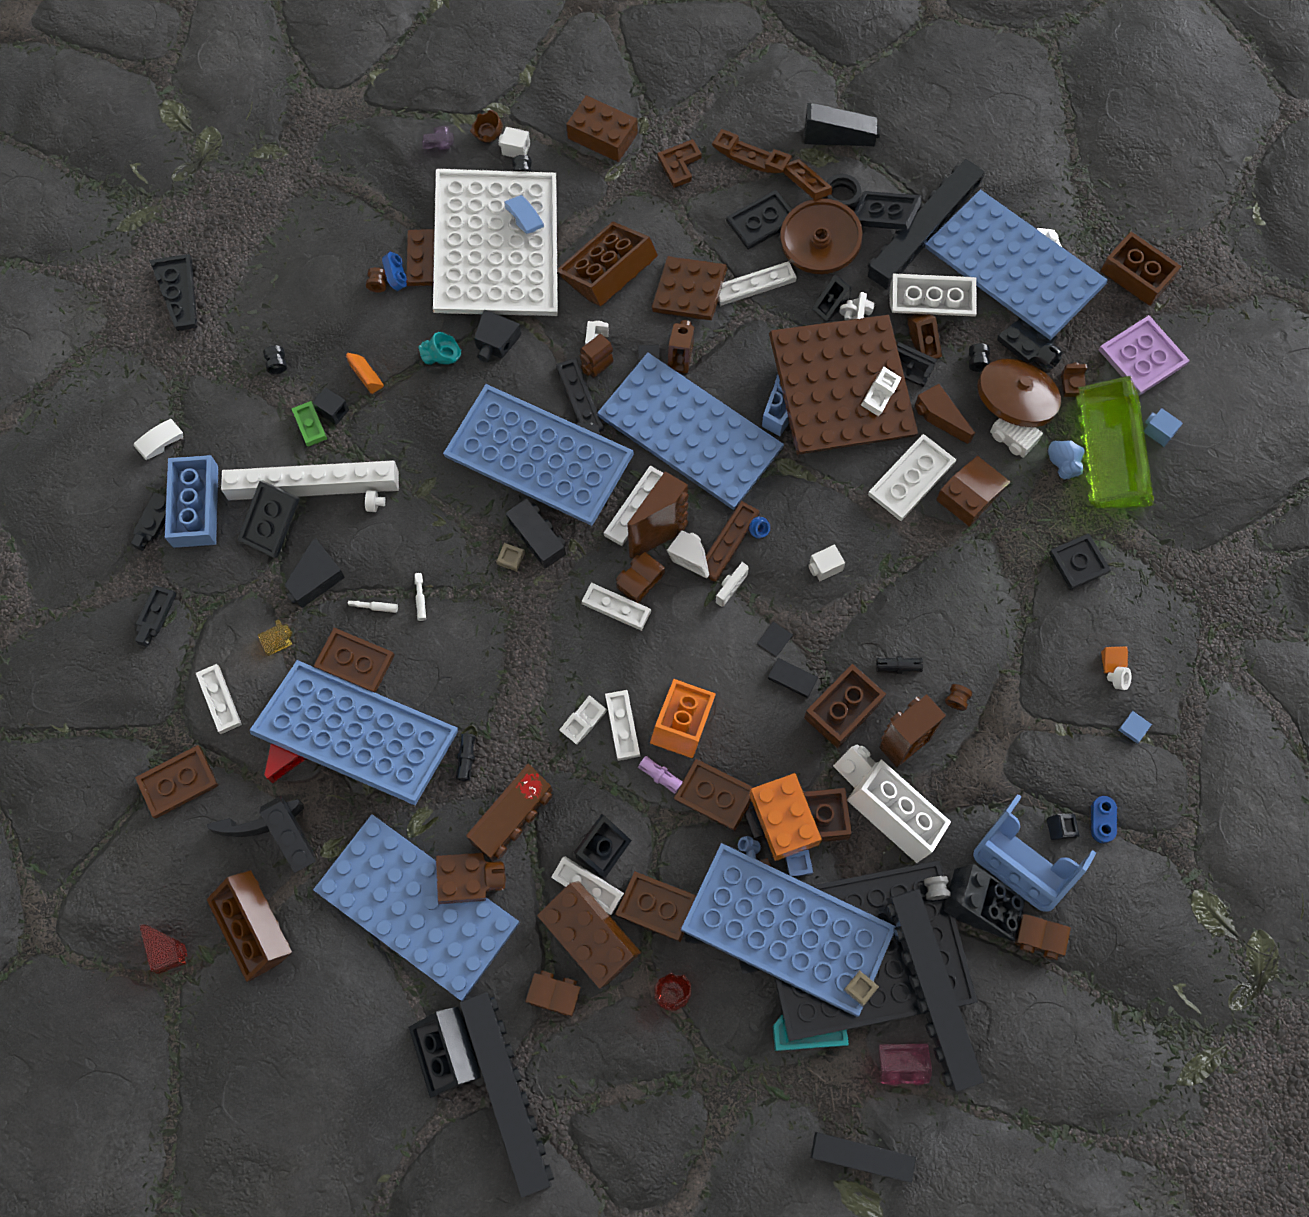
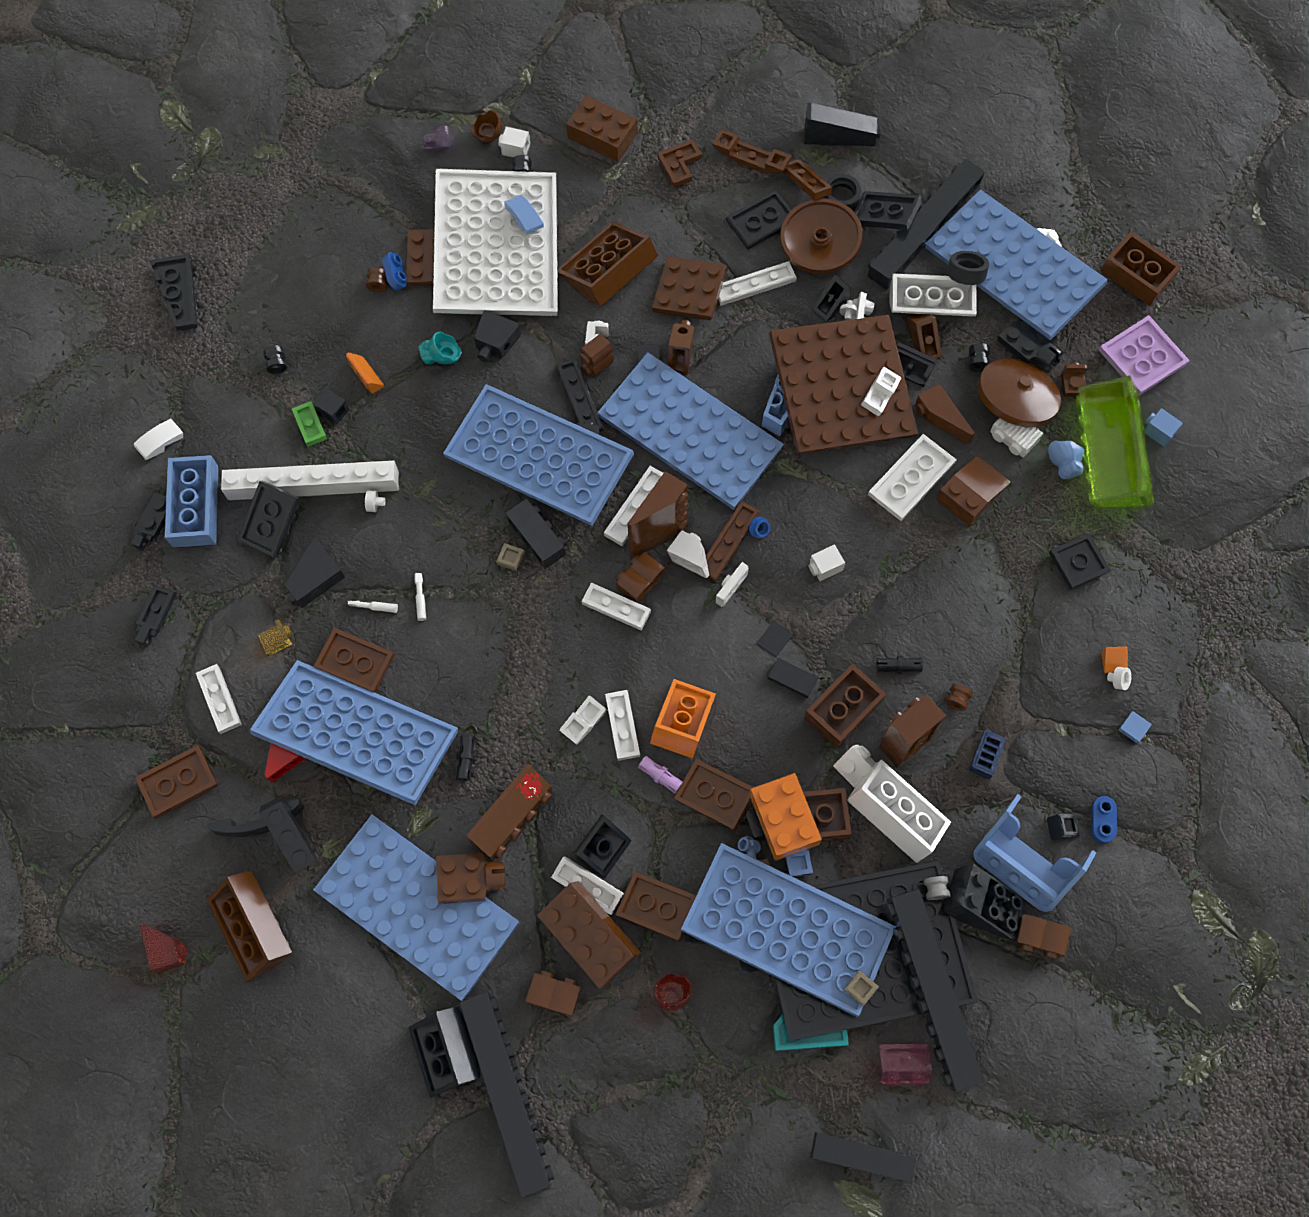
none -> black tyre [947,251,989,285]
none -> dark blue slope [968,729,1007,780]

